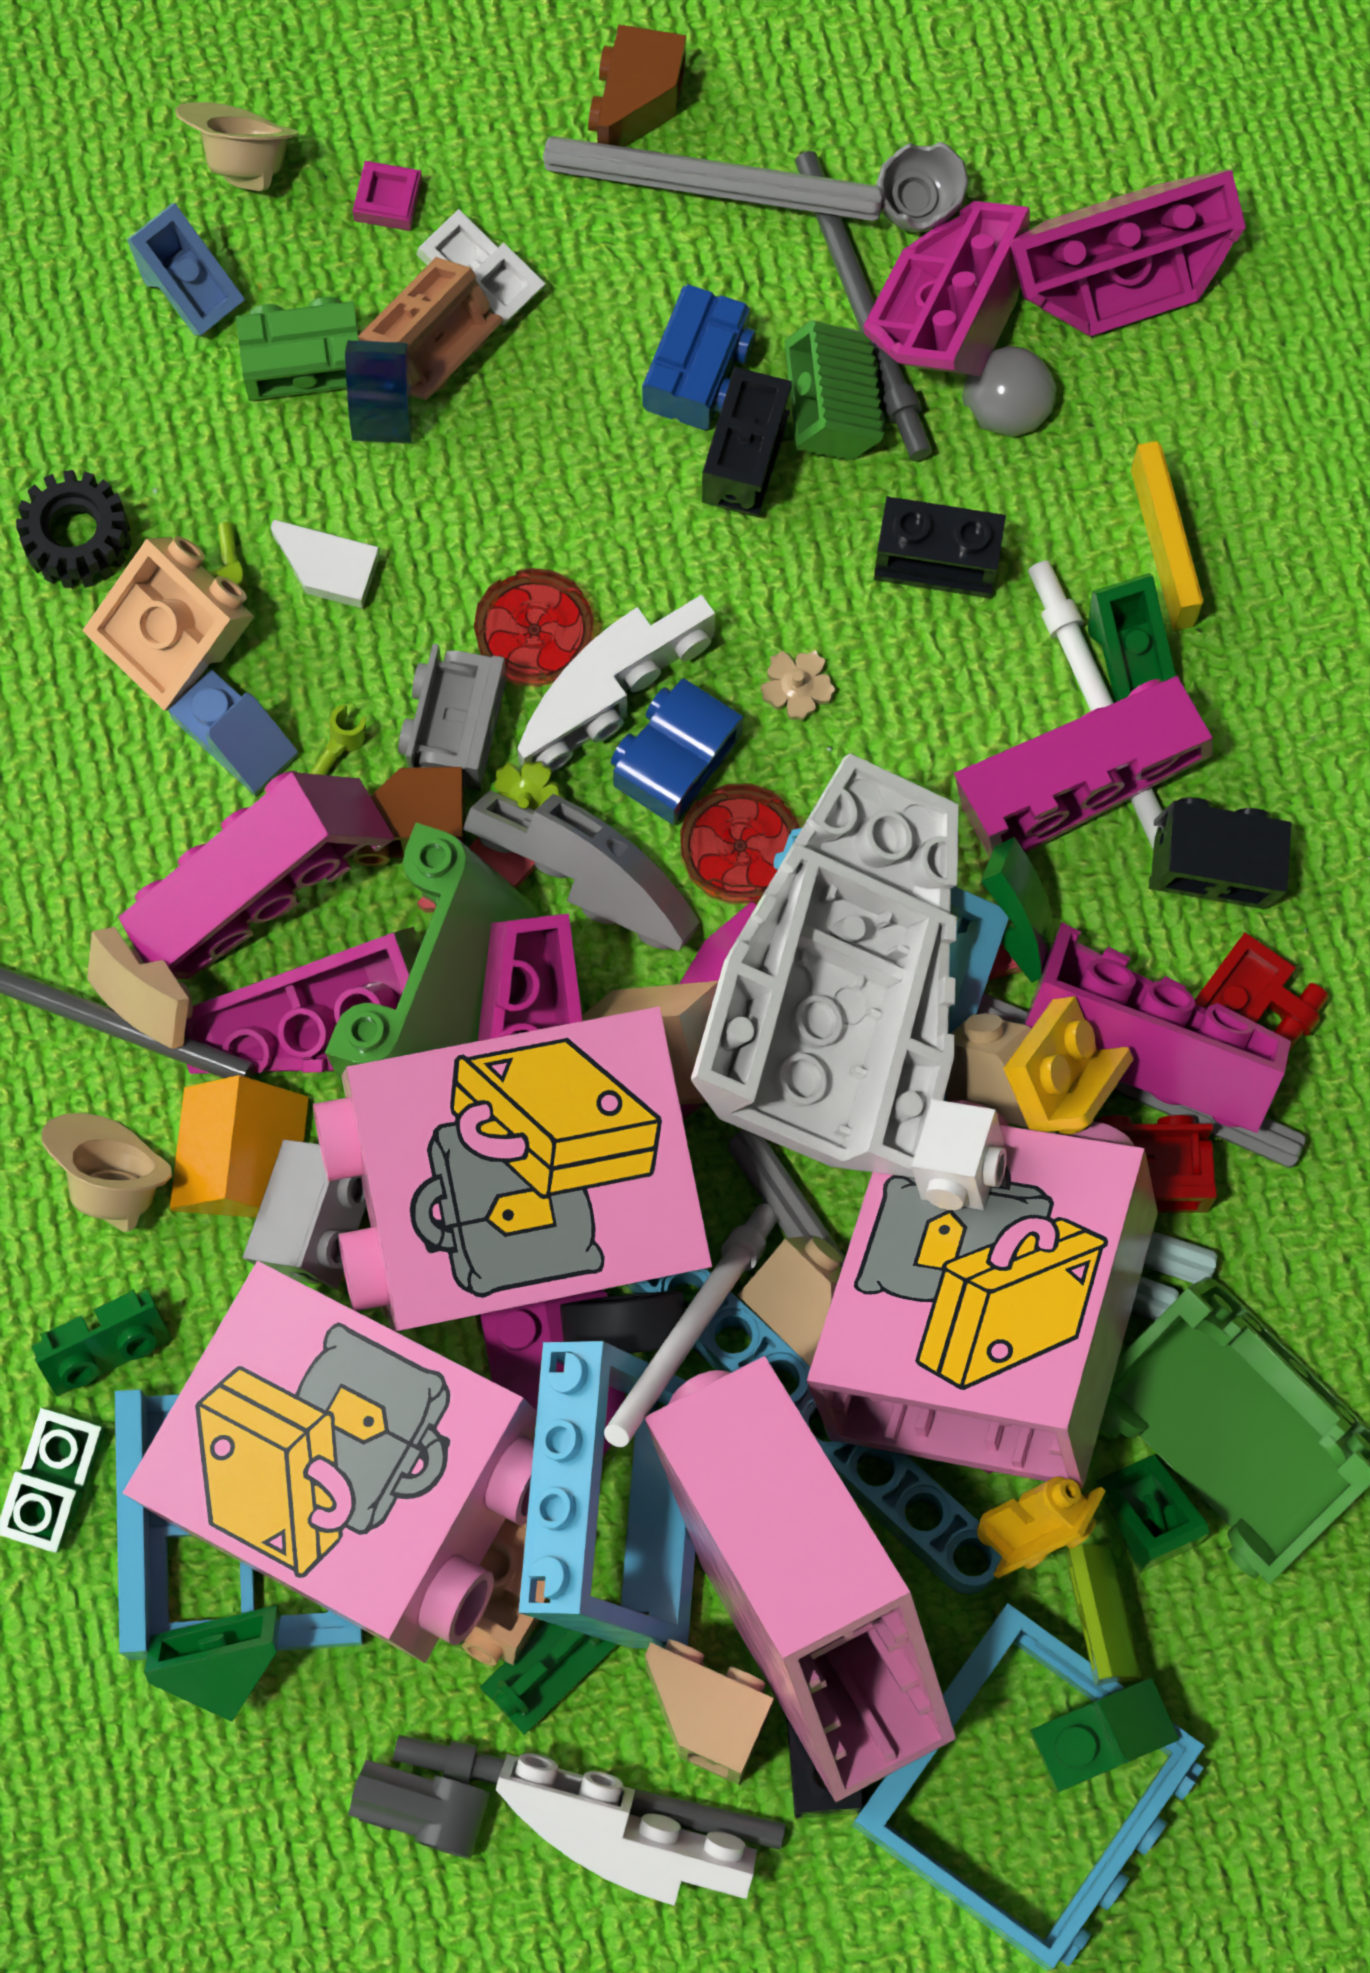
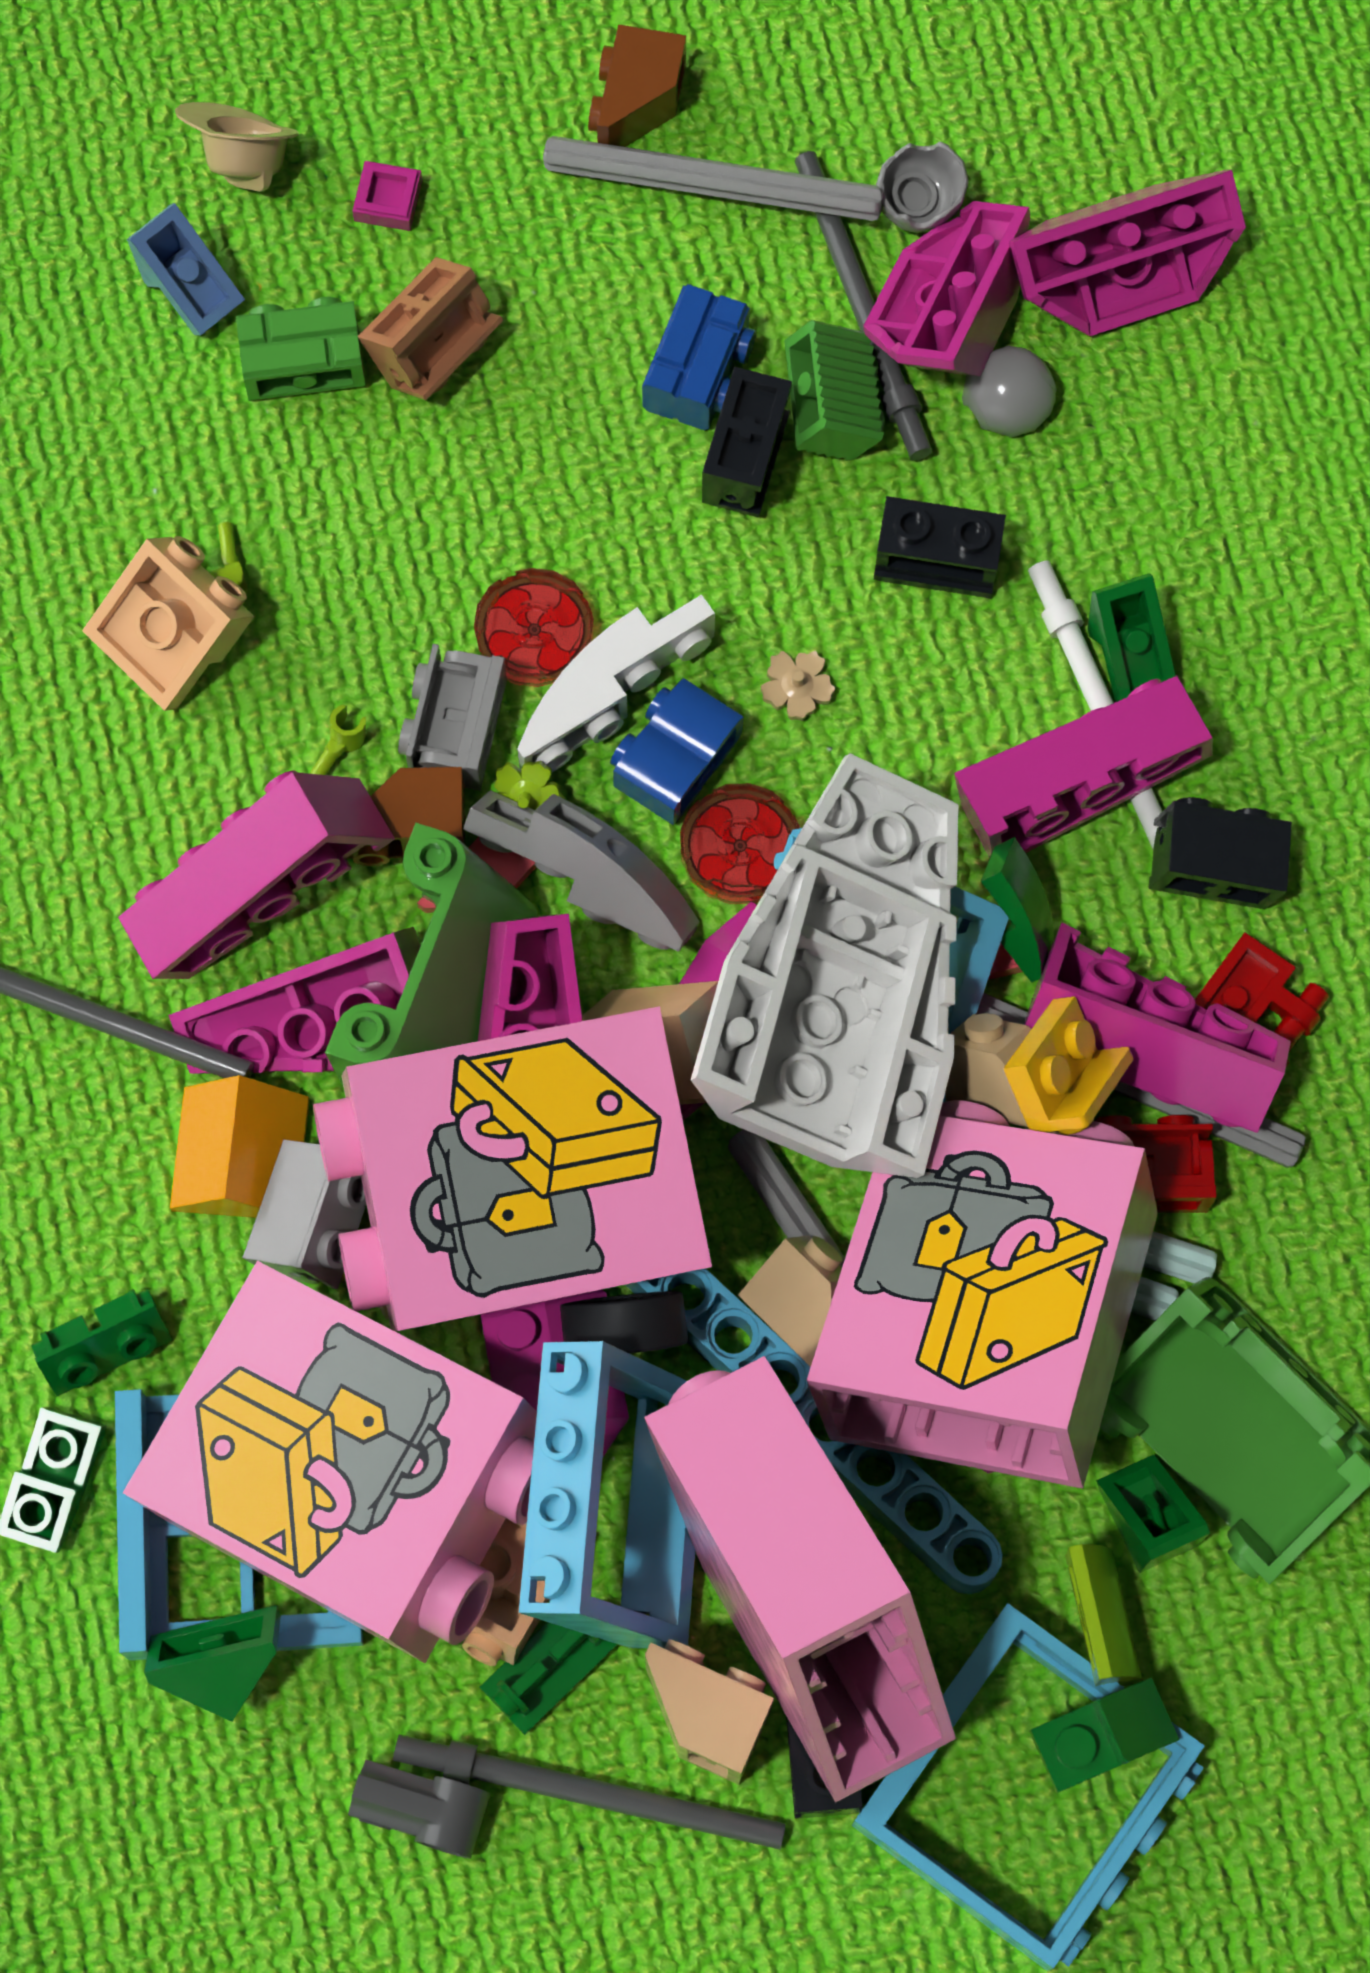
black tyre [16,470,131,589] -> none
tan piece [42,1113,172,1232] -> none
tan slope [87,927,193,1049] -> none
medium blue slope [168,669,299,797] -> none
white tile [271,519,380,609] -> none
slope [345,340,412,443] -> none
white slope [416,209,546,326] -> none
white slope [496,1753,757,1906] -> none
white bar [604,1203,779,1447] -> none
white brick [911,1099,1007,1210] -> none
yellow hinge [977,1476,1106,1578] -> none
yellow tile [1131,441,1204,631] -> none

